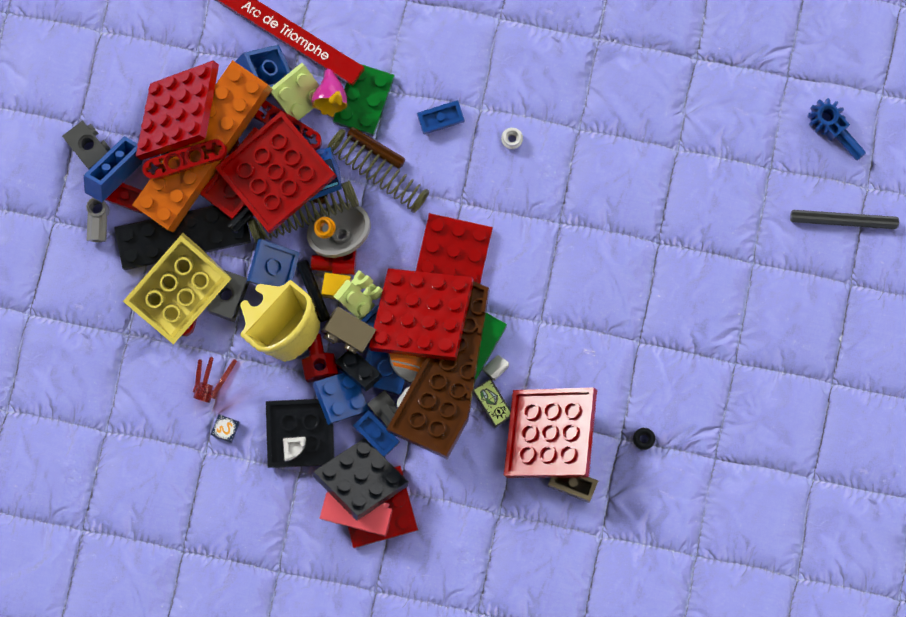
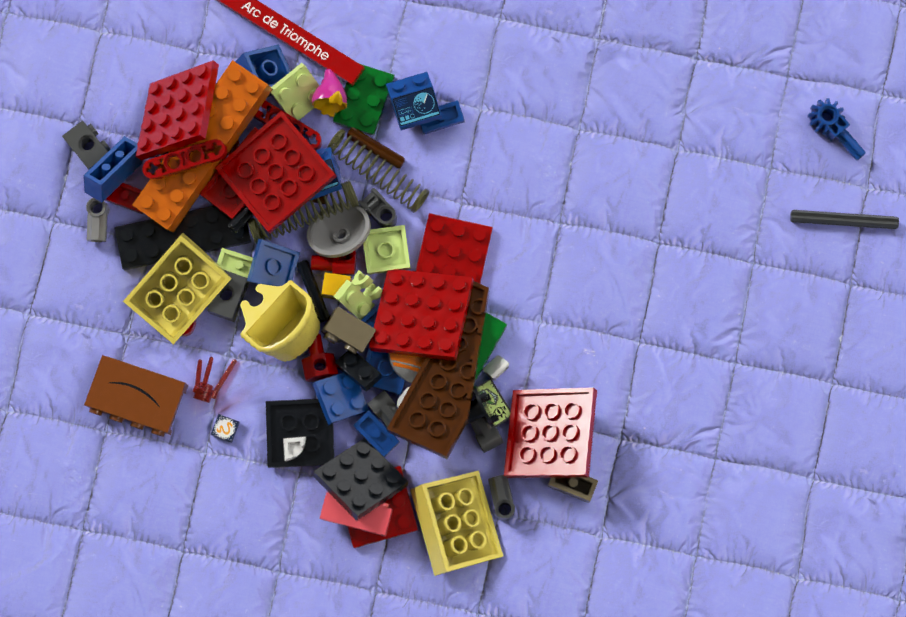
light orange plate [314,217,336,239] -> none
white plate [501,128,523,149] -> none
black plate [633,428,655,450] -> none
none -> dark orange panel [84,355,189,437]
none -> yellowish green plate [217,248,253,278]
none -> dark grey piece [358,188,397,228]
none -> yellowish green plate [363,225,411,275]
none -> slope [386,72,442,131]
none -> light yellow slope [410,471,503,576]
none -> black piece [466,386,499,427]
none -> dark grey piece [470,417,504,453]
none -> dark grey piece [488,475,515,521]

